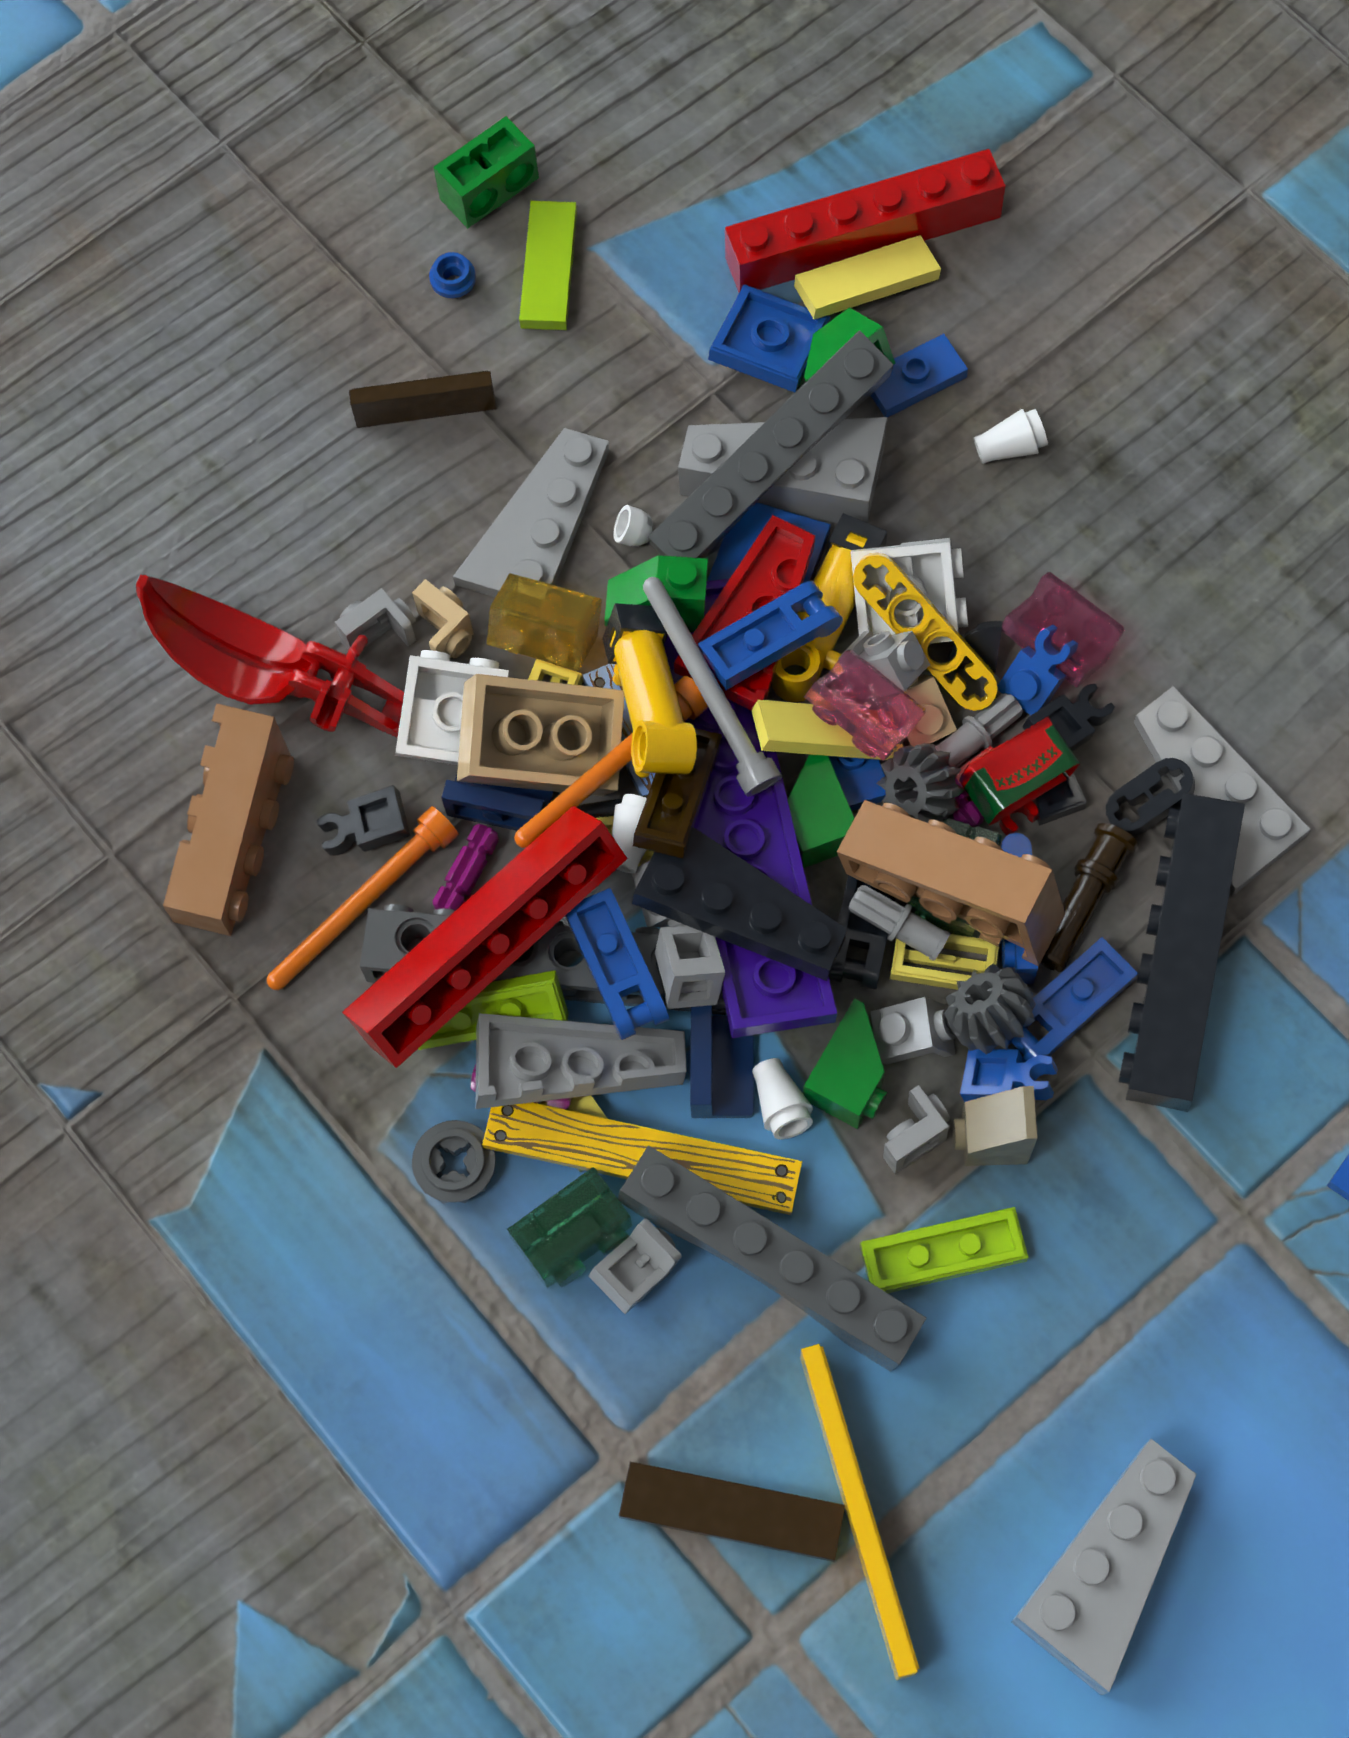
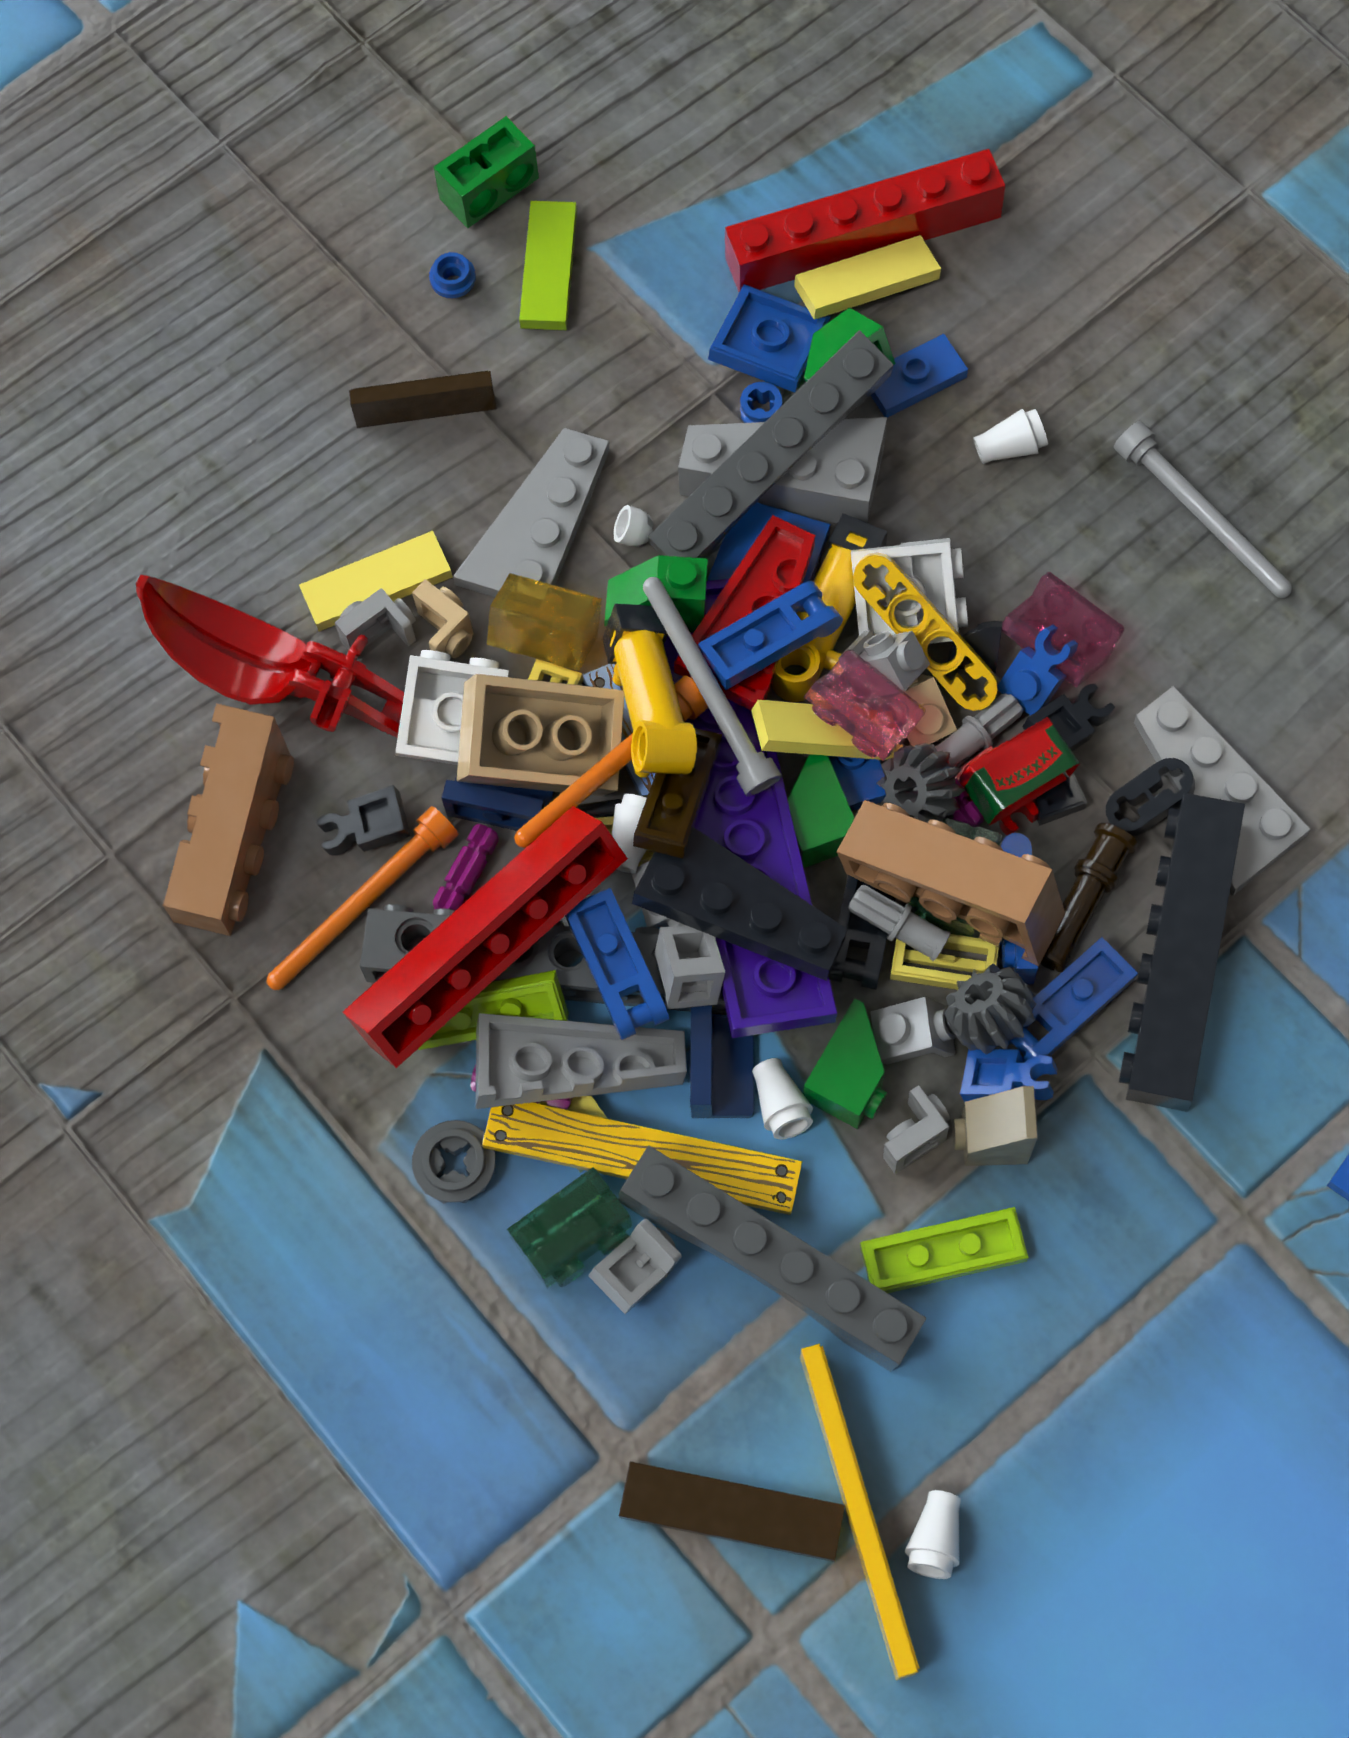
light grey wedge [1012,1439,1197,1695] -> none
none -> light yellow tile [299,531,453,632]
none -> blue bush [740,382,783,423]
none -> white cone [905,1490,961,1579]
none -> light grey piece [1113,421,1292,598]

